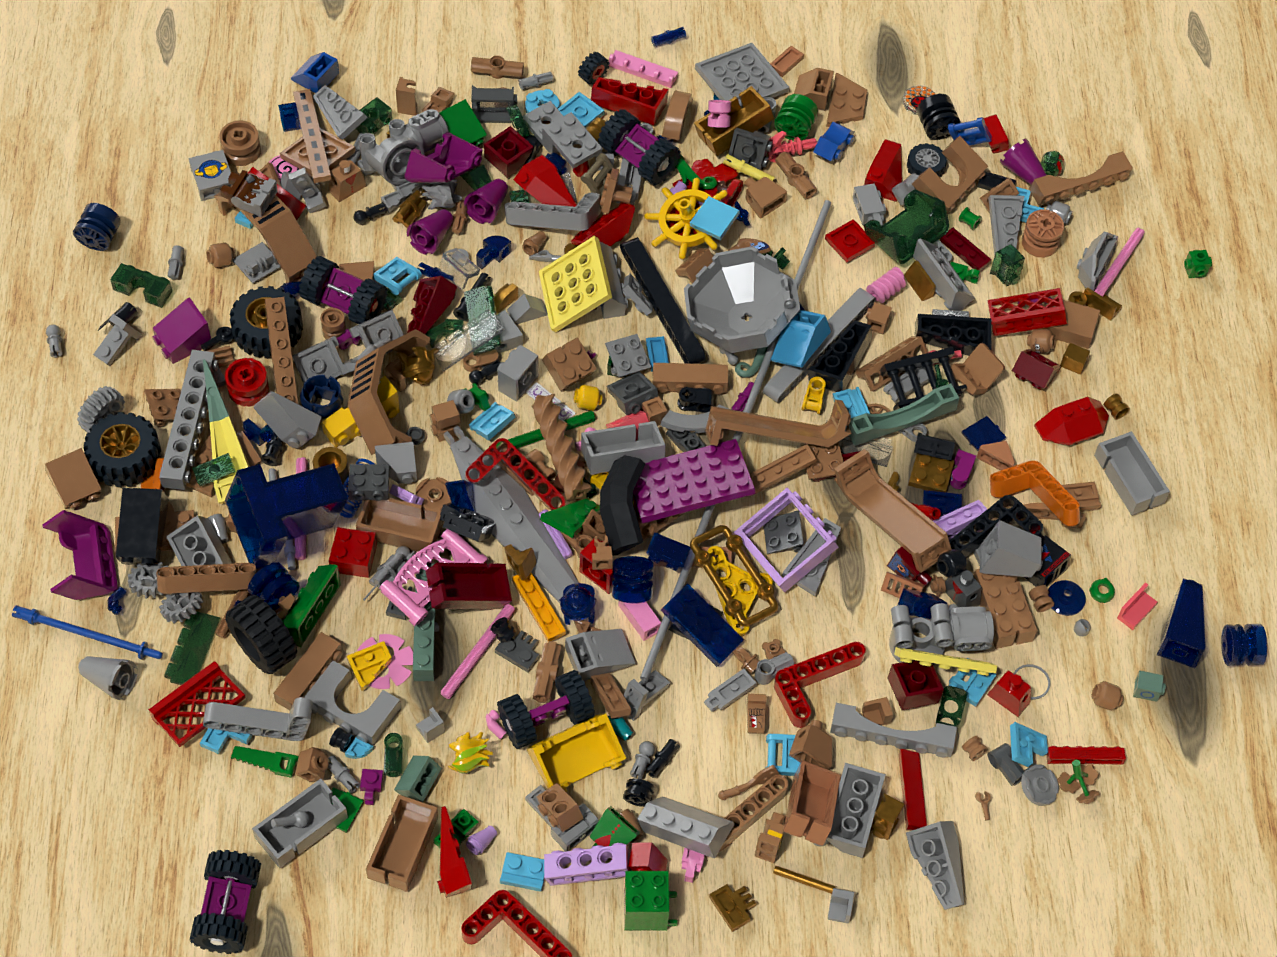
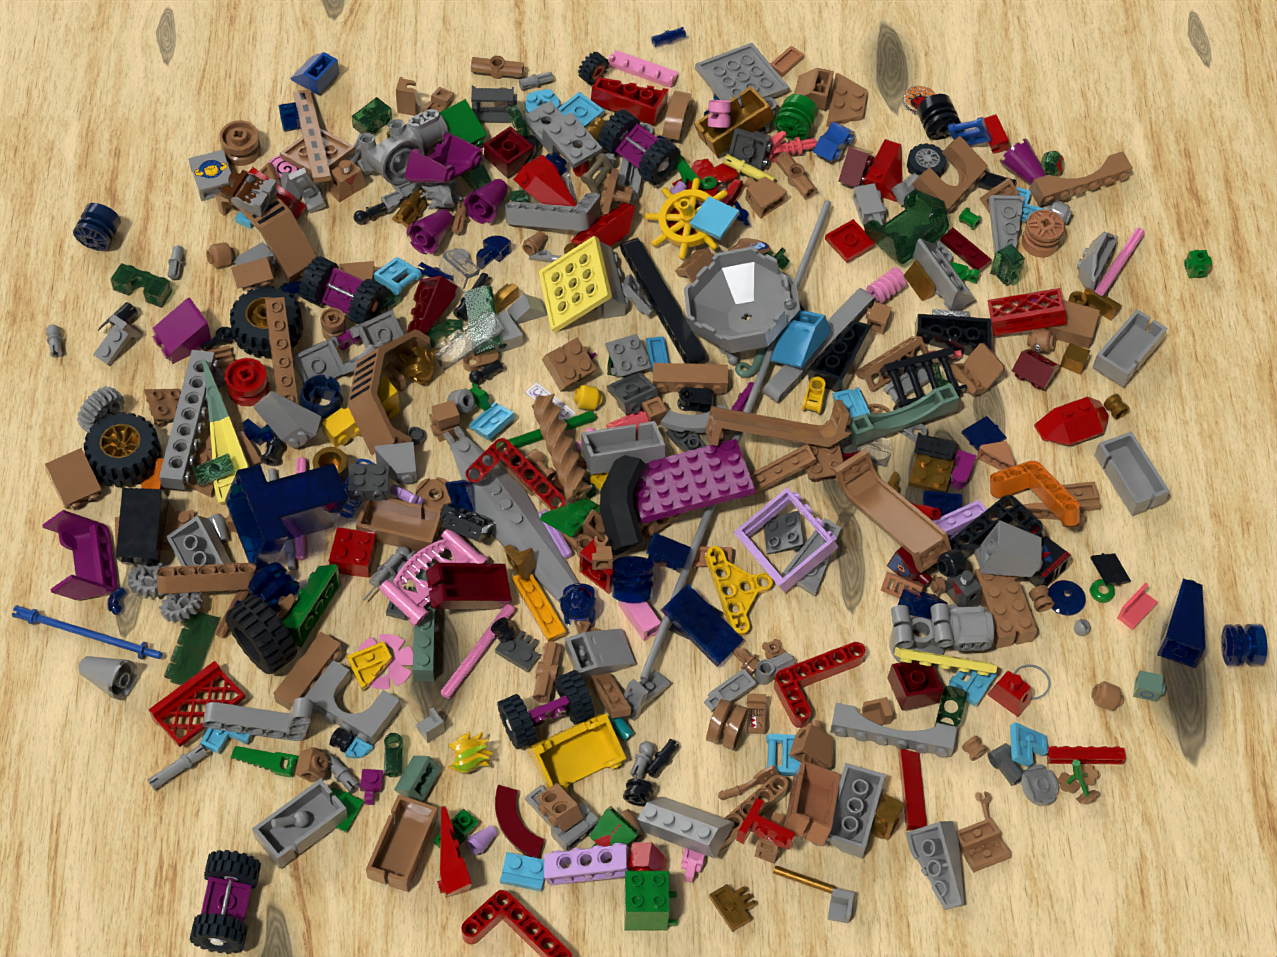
light grey wing [313,85,368,140] -> none
bright pink arm [485,710,507,739] -> none
light grey brick [497,345,538,402] -> none
pearl gold bar [690,525,778,627] -> none
none -> light grey pin [147,744,208,791]
none -> medium nougat piece [231,256,276,291]
none -> dark red tile [495,785,544,858]
none -> medium nougat wheel [706,698,748,750]
none -> red bracket [736,798,795,850]
none -> dark red brick [838,146,875,187]
none -> medium nougat slope [956,818,1011,873]
none -> black piece [1090,553,1131,586]
none -> light grey piece [1092,309,1168,387]

